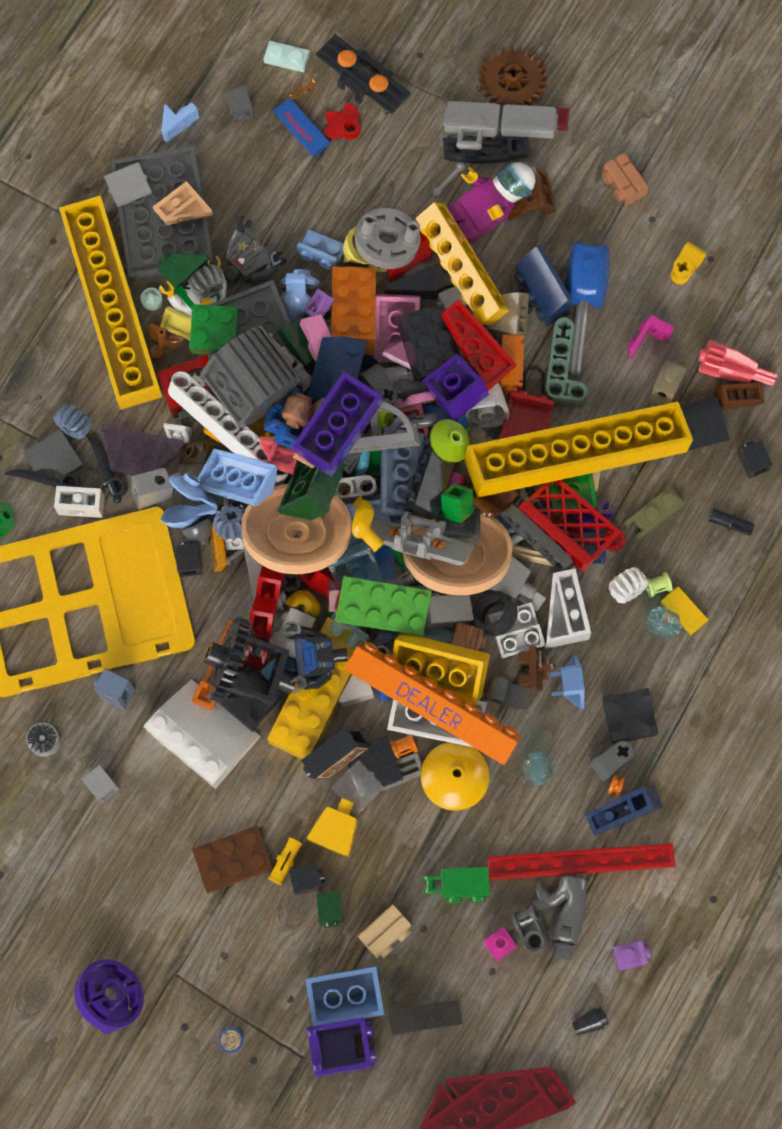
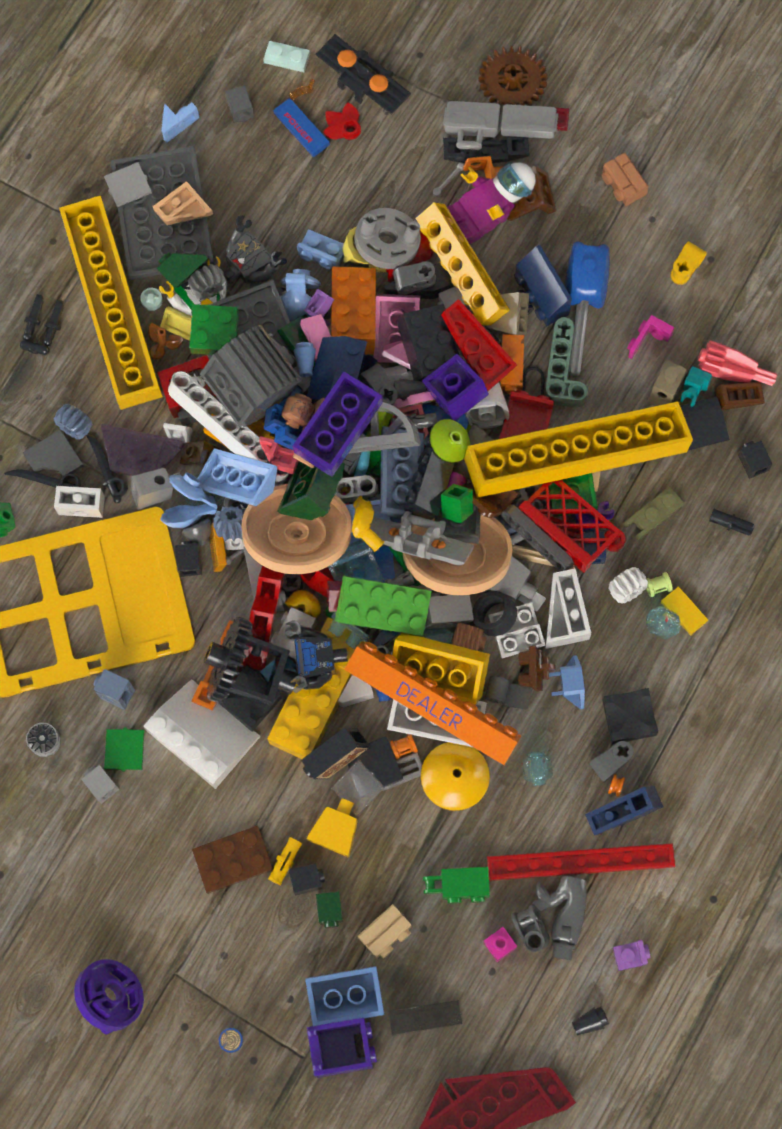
none -> black piece [20,294,64,355]
none -> green piece [104,727,145,772]
none -> medium blue cone [294,342,316,377]
none -> dark grey piece [393,261,436,294]
none -> orange bracket [463,156,508,179]
none -> teal piece [680,366,712,407]

